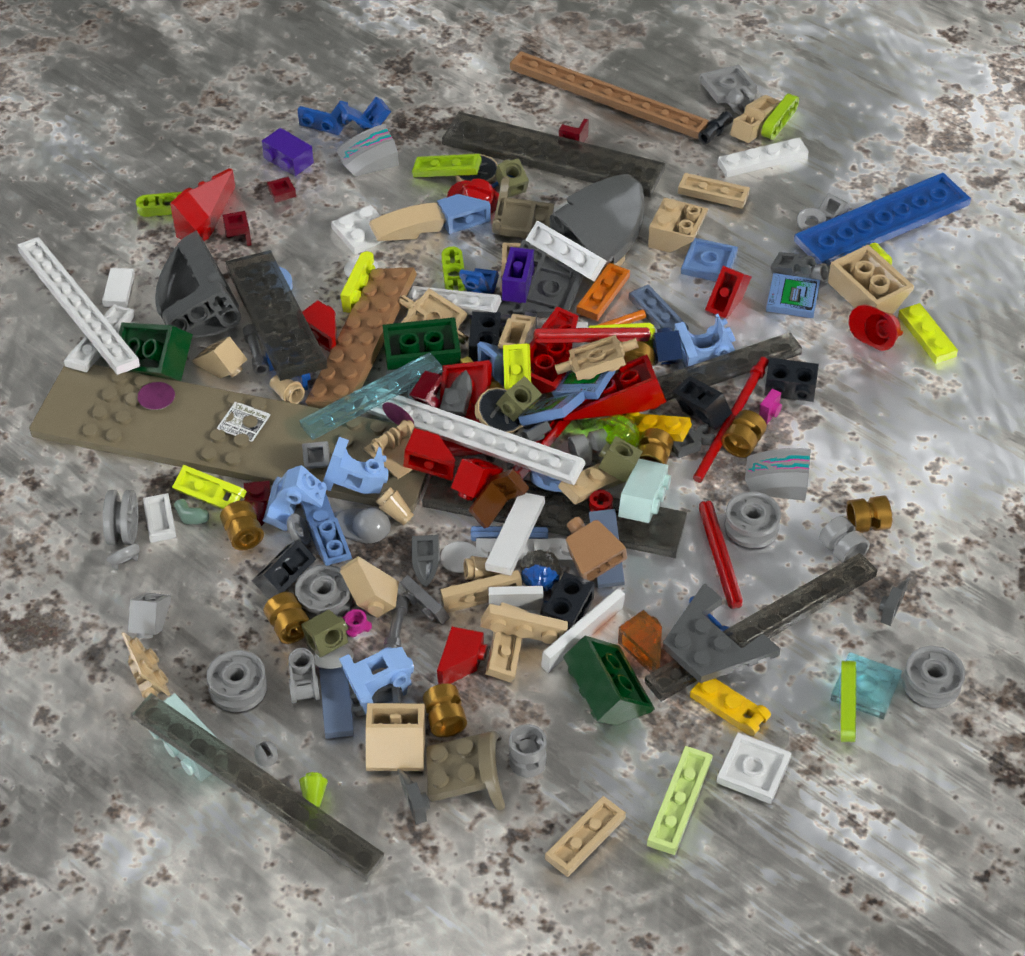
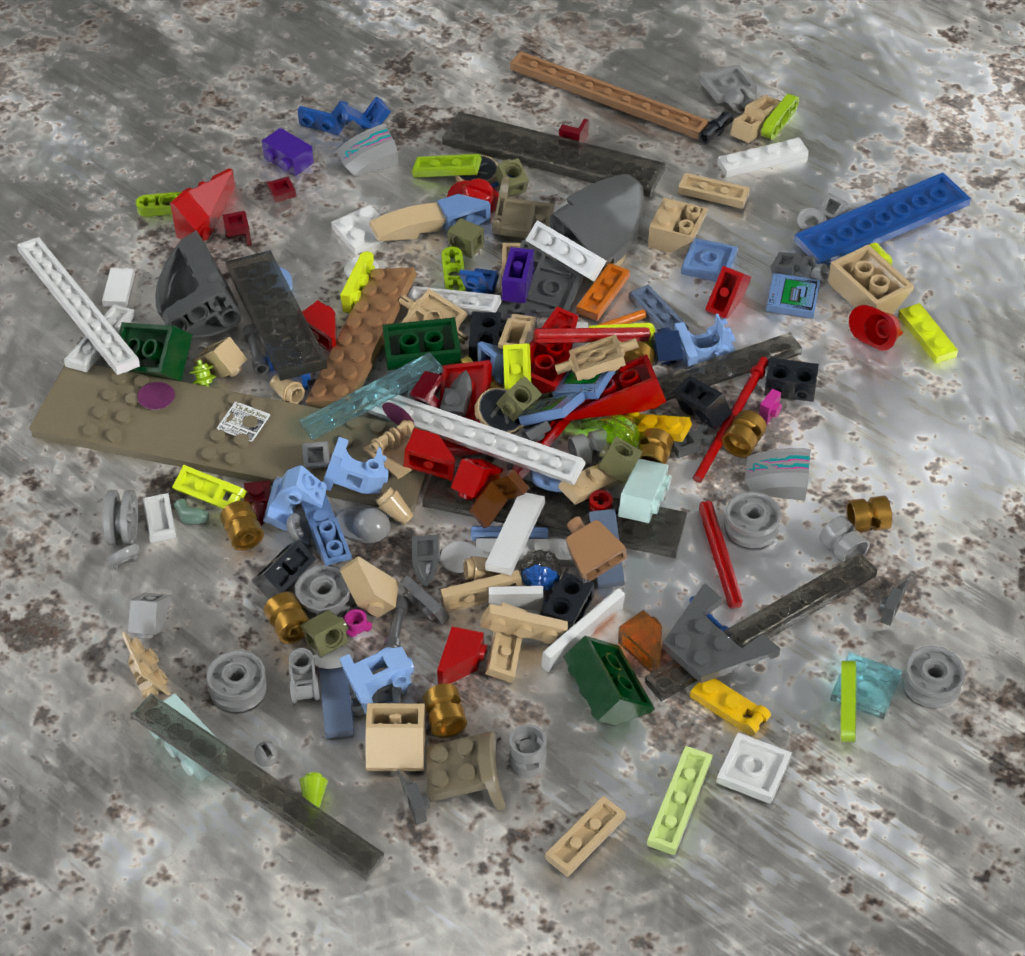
none -> lime wheel [189,360,217,387]
none -> olive brick [447,218,484,259]

